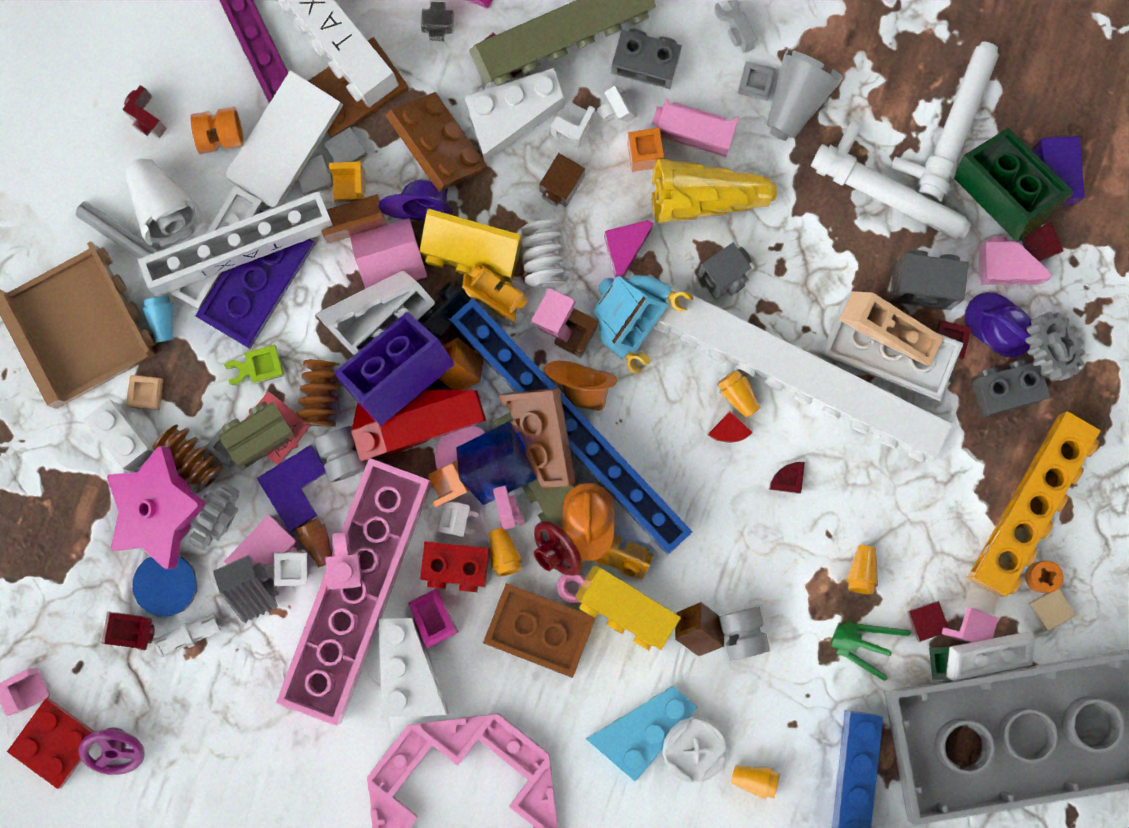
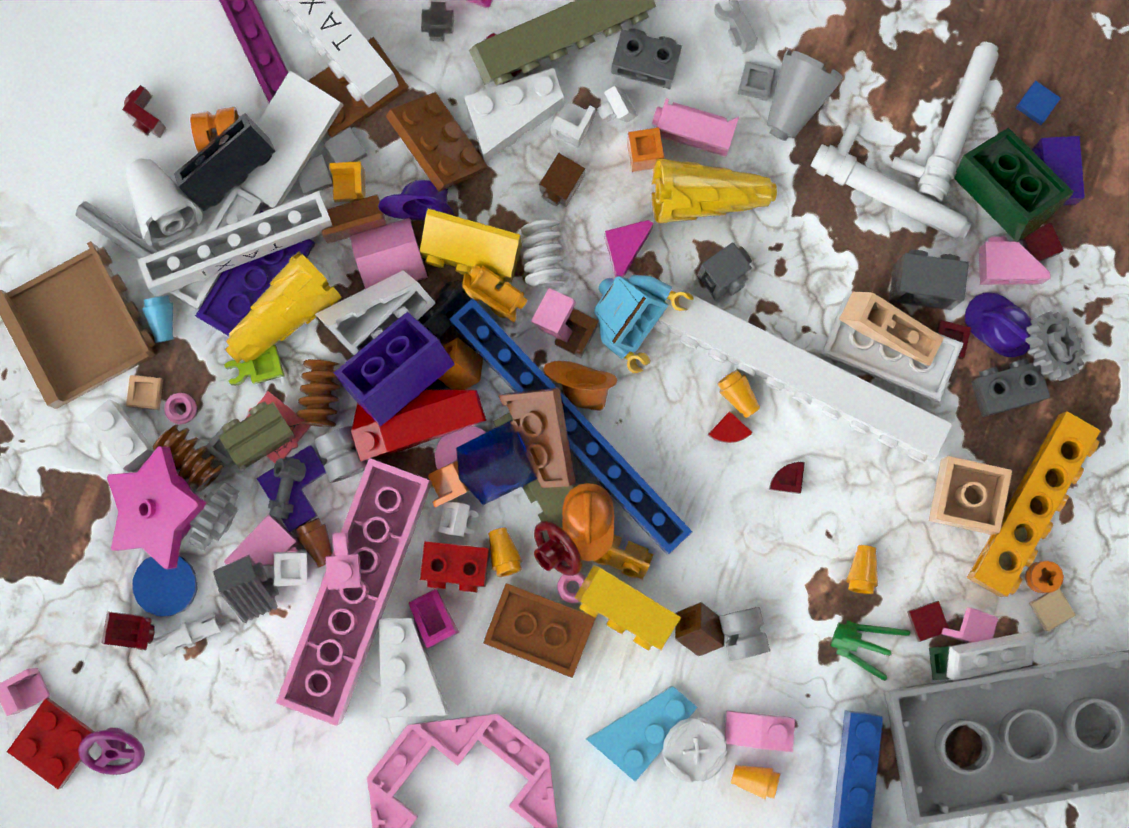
bright pink plate [493,486,525,530] -> none
none -> bright pink plate [164,393,197,424]
none -> black brick [174,113,275,211]
none -> yellow cone [224,251,342,363]
none -> dark grey bar [268,457,306,519]
none -> bright pink slope [725,711,795,752]
none -> light nougat brick [928,456,1012,535]
none -> blue tile [1015,80,1061,126]

